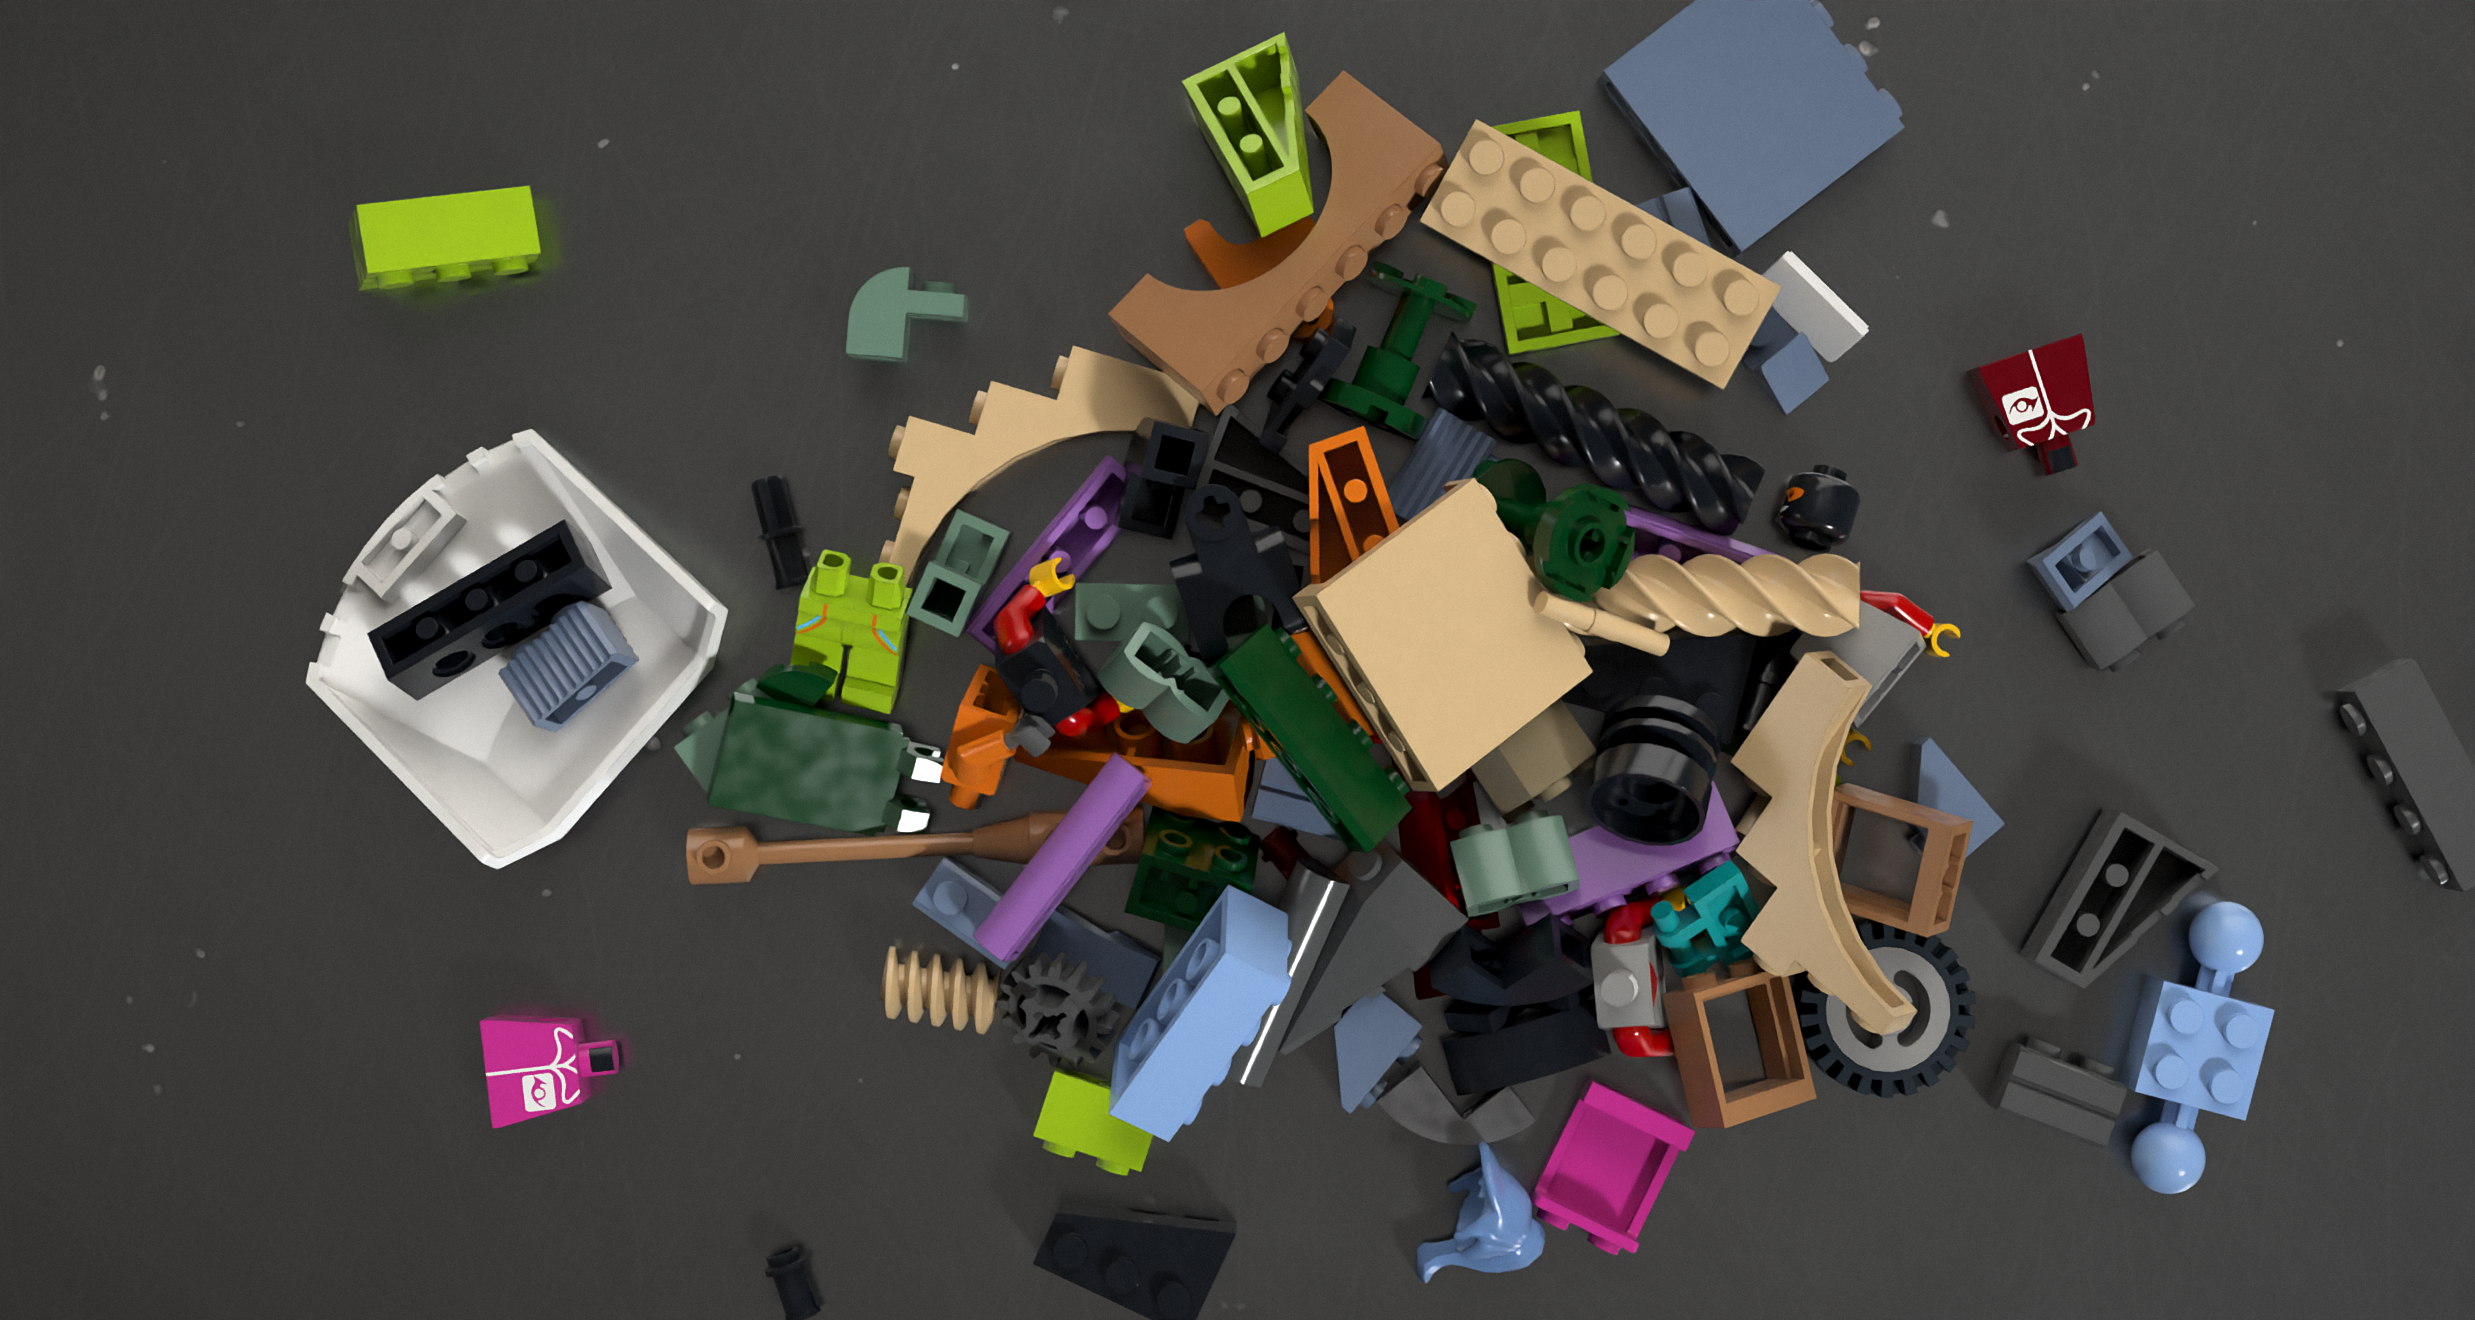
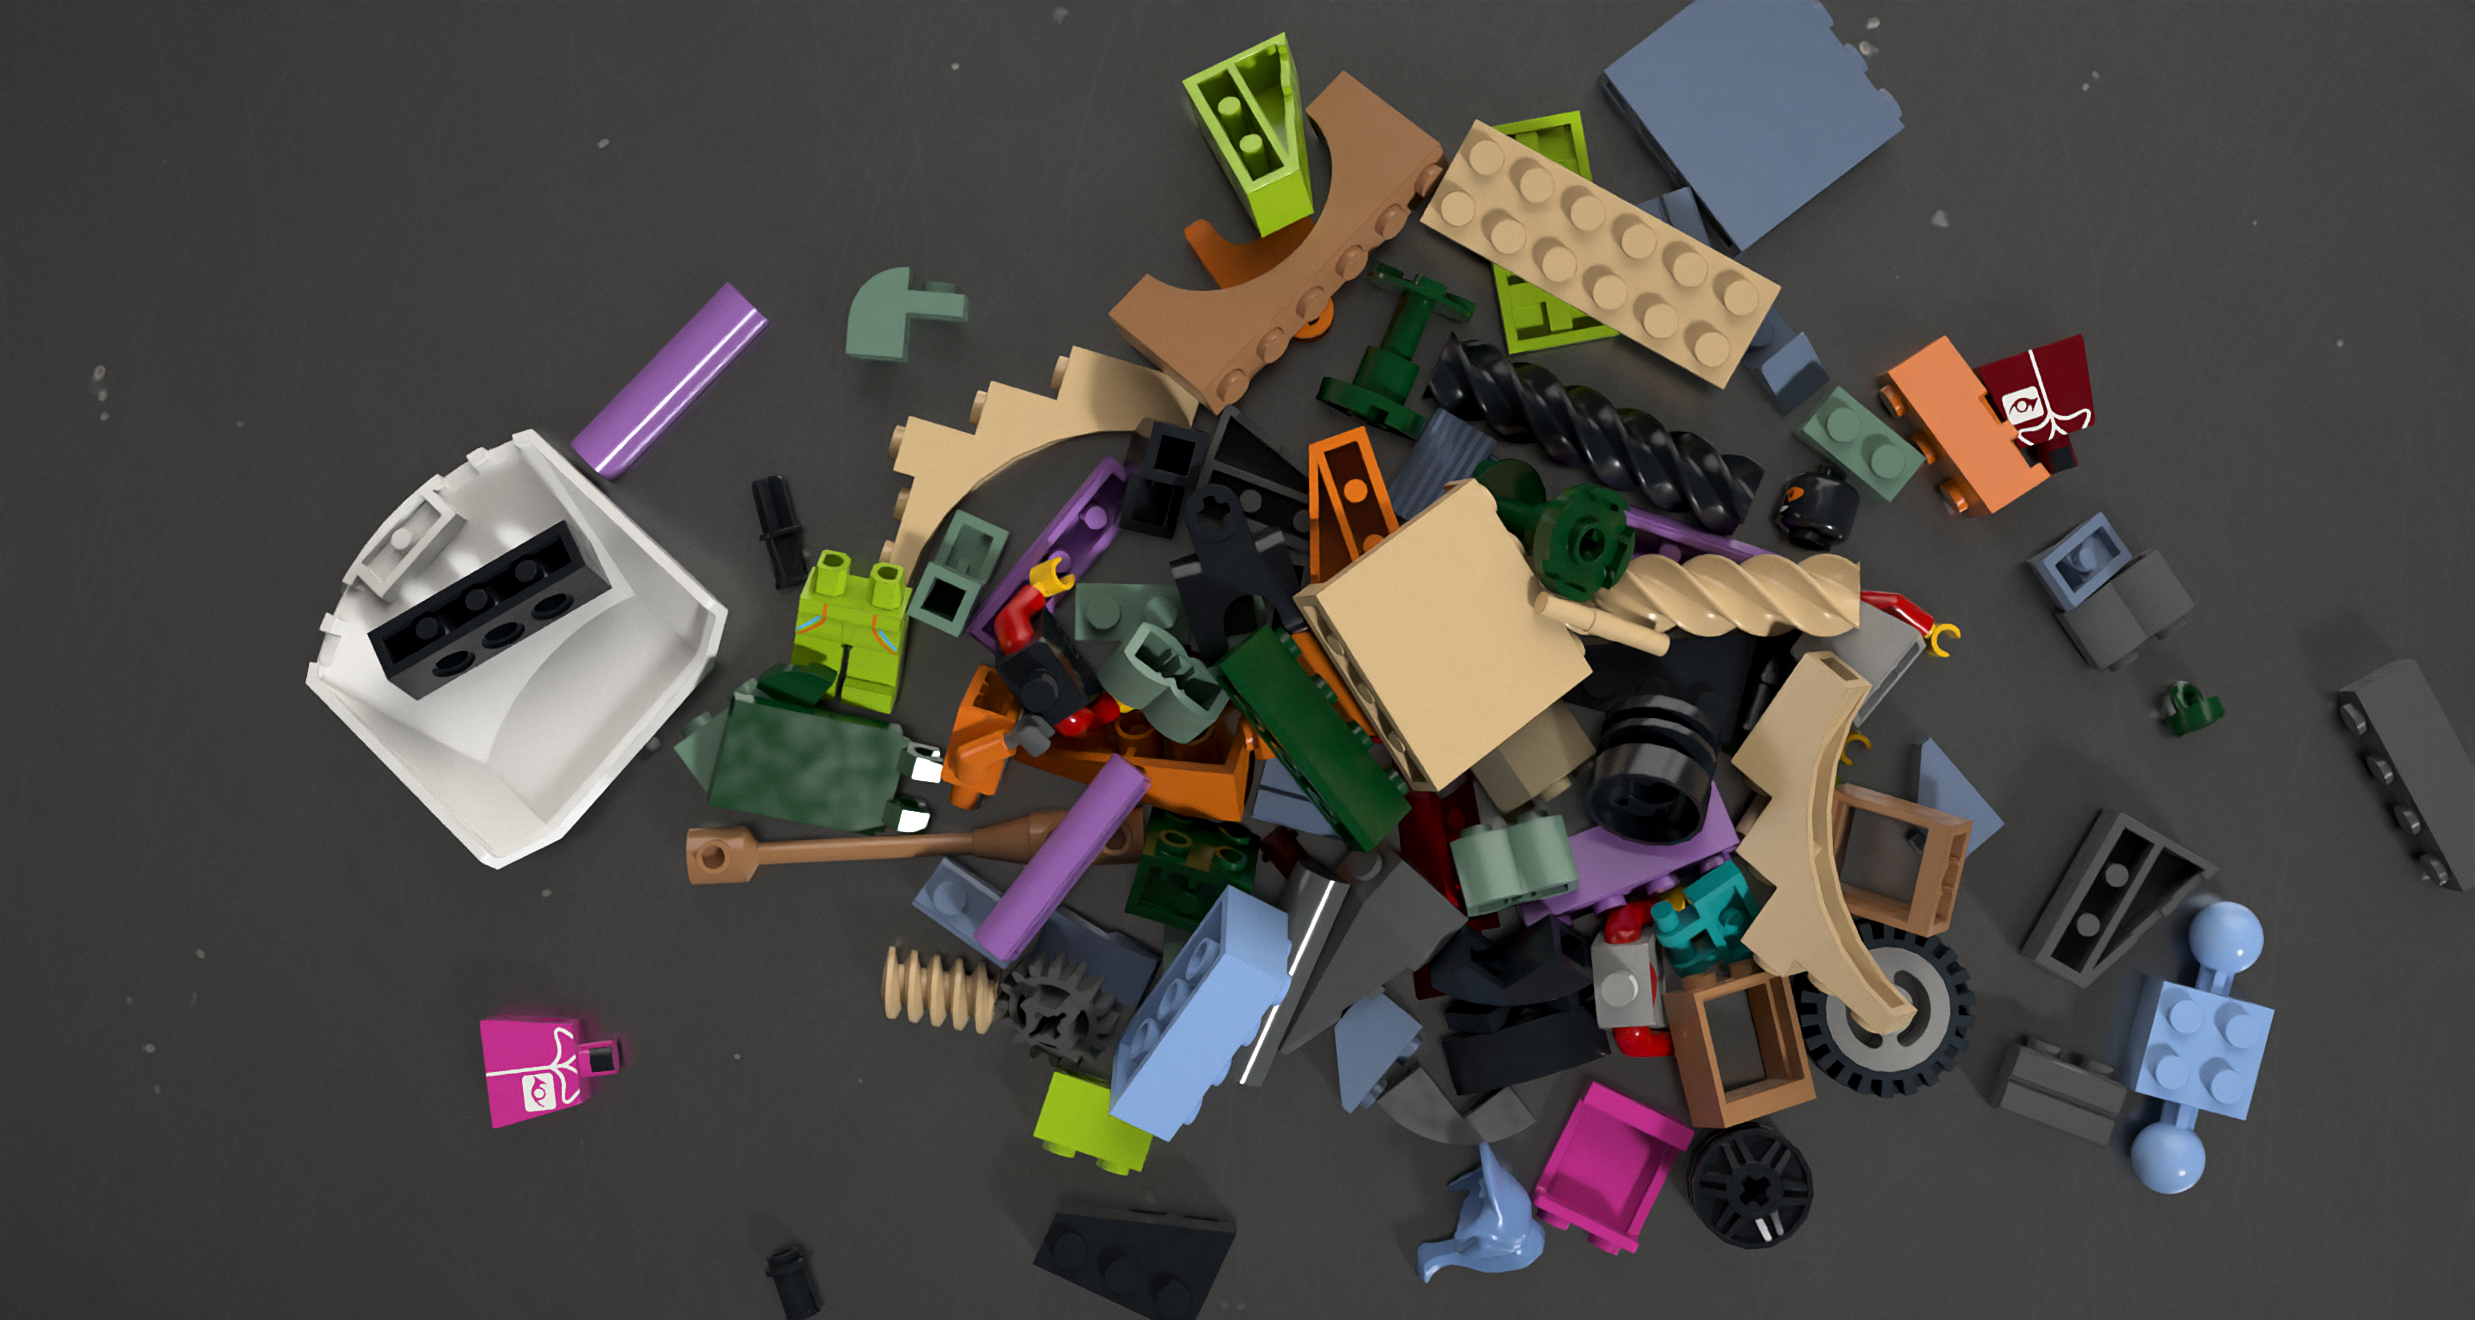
lime wedge [348,185,541,291] -> none
sand blue brick [498,601,639,733] -> none
black wing [1258,316,1357,455] -> none
white slope [1761,251,1869,362] -> none
none -> medium lavender brick [570,281,770,483]
none -> black wheel [1681,1119,1814,1250]
none -> sand green brick [1792,385,1927,505]
none -> orange wedge [1878,335,2051,518]
none -> dark green tile [2165,681,2226,739]

